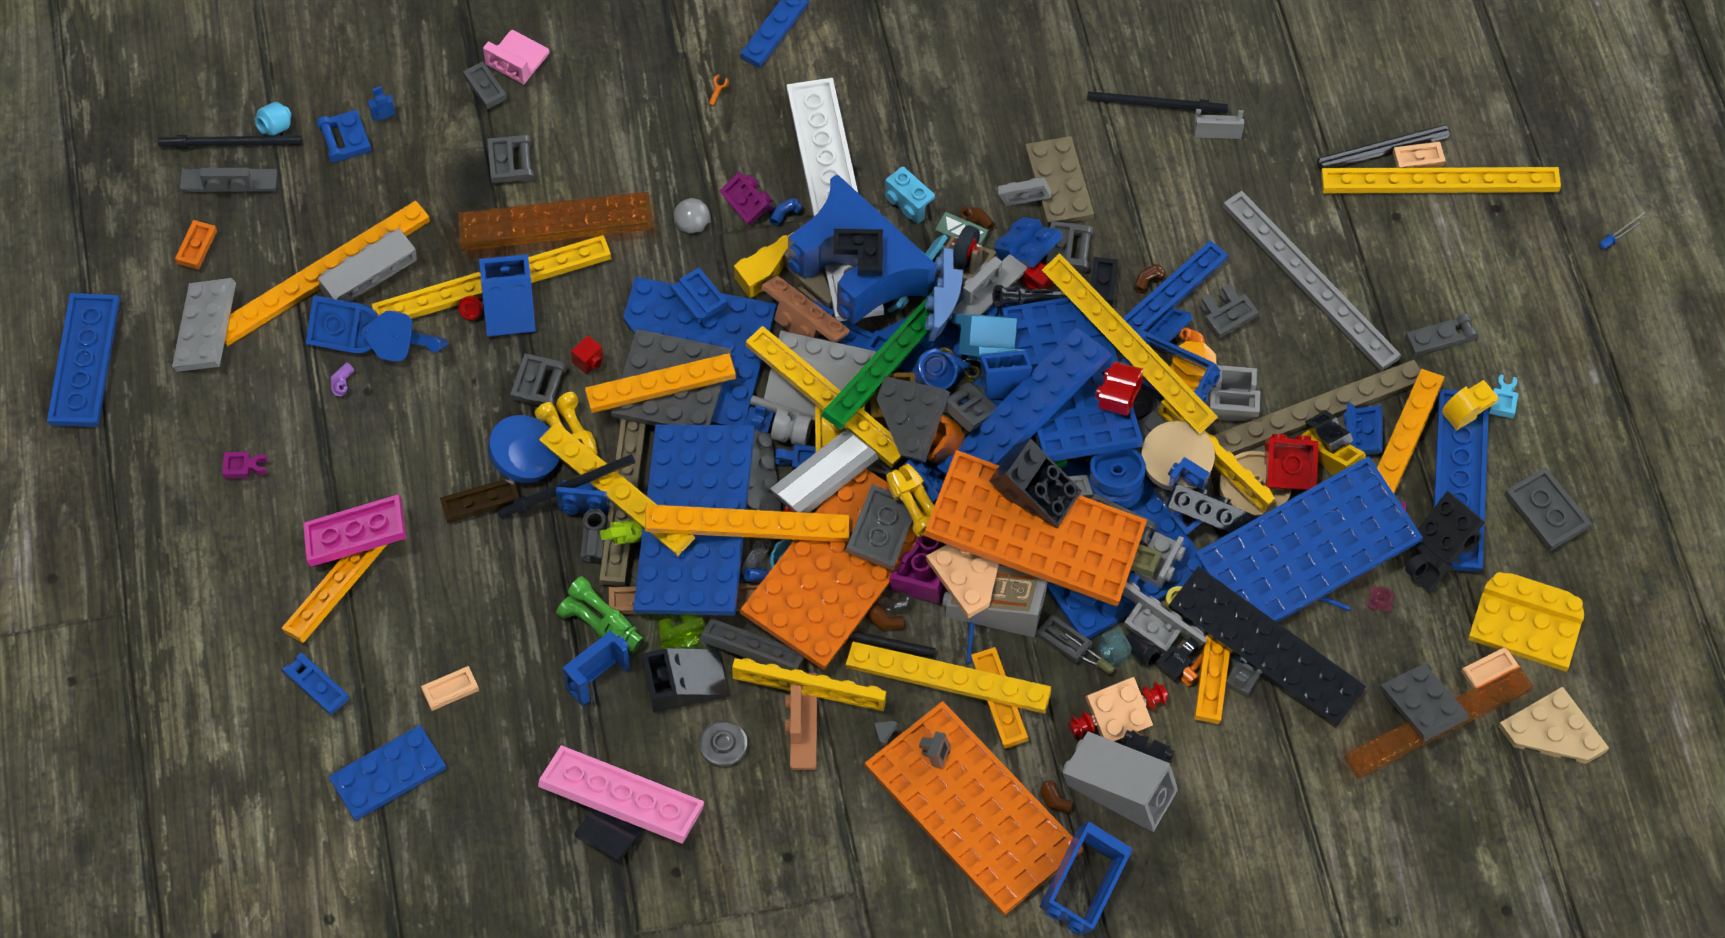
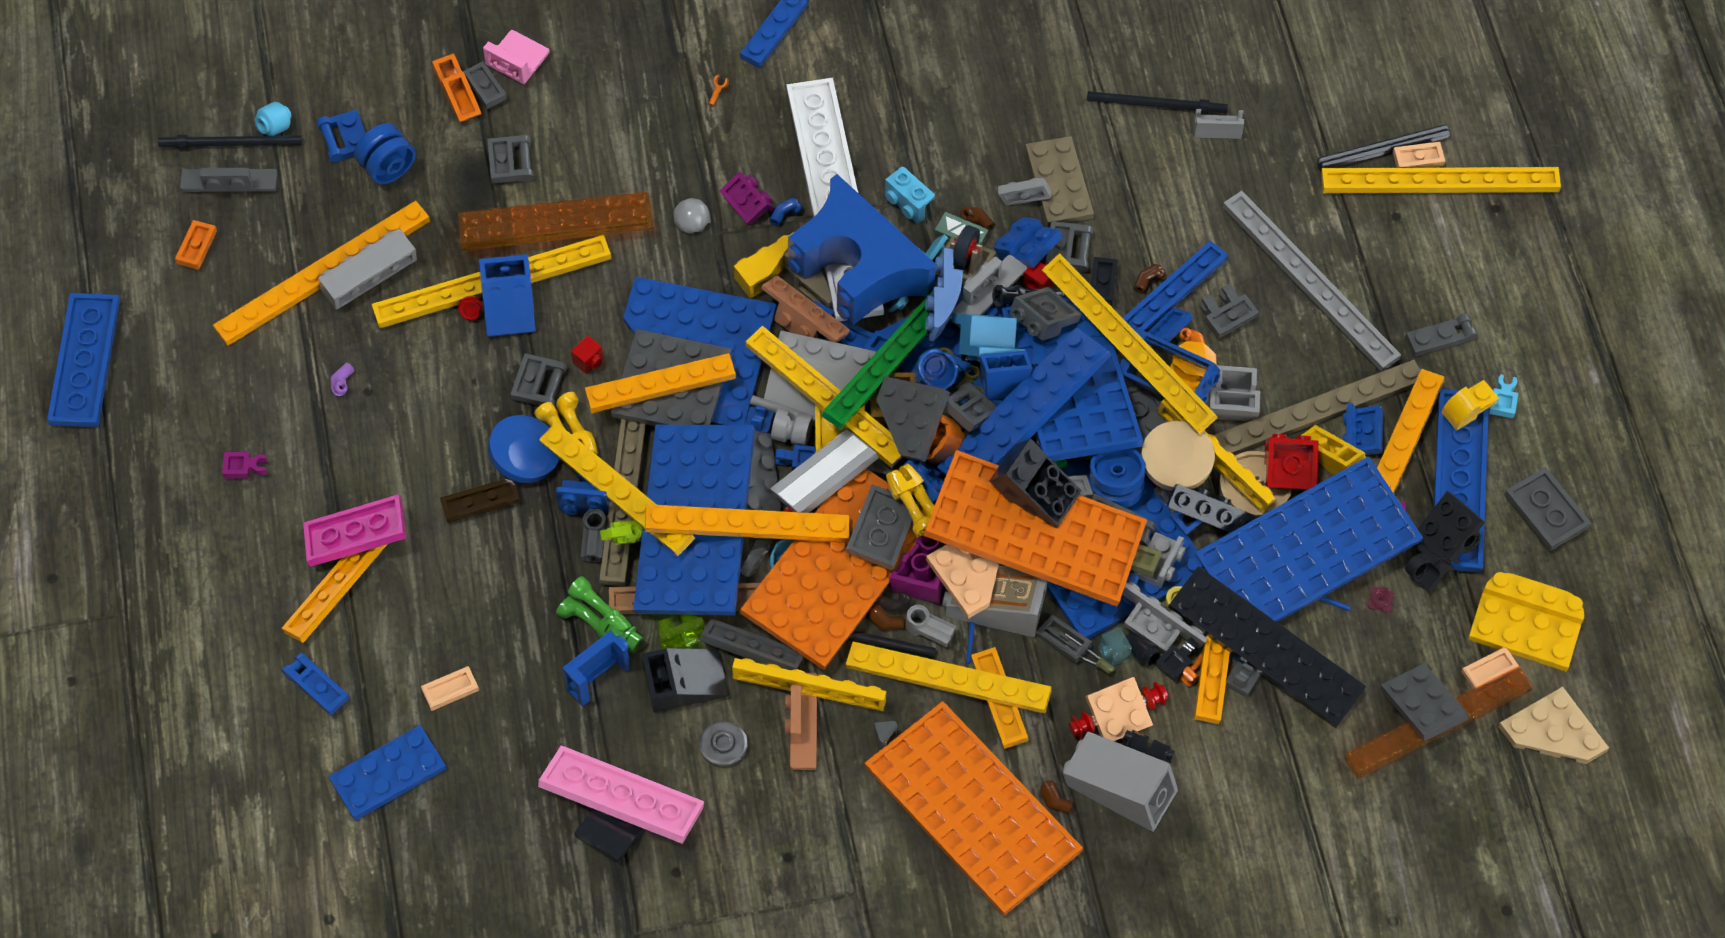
light grey plate [172,278,236,372] -> none
blue plate [306,295,448,361] -> none
blue plate [368,86,396,121] -> none
black bar [497,454,635,518] -> none
blue plate [670,268,727,324] -> none
blue arm [744,568,769,583] -> none
black plate [833,229,883,276] -> none
dark grey tile [919,731,951,768] -> none
blue window [1039,821,1132,935] -> none
red brick [1095,361,1143,415] -> none
blue bracket [1168,457,1210,490] -> none
black slope [1305,410,1353,452] -> none
piece [1599,212,1646,249] -> none
none -> blue wheel [354,123,416,184]
none -> orange slope [432,53,482,123]
none -> light grey piece [905,605,957,647]
none -> dark grey plate [1009,287,1081,341]

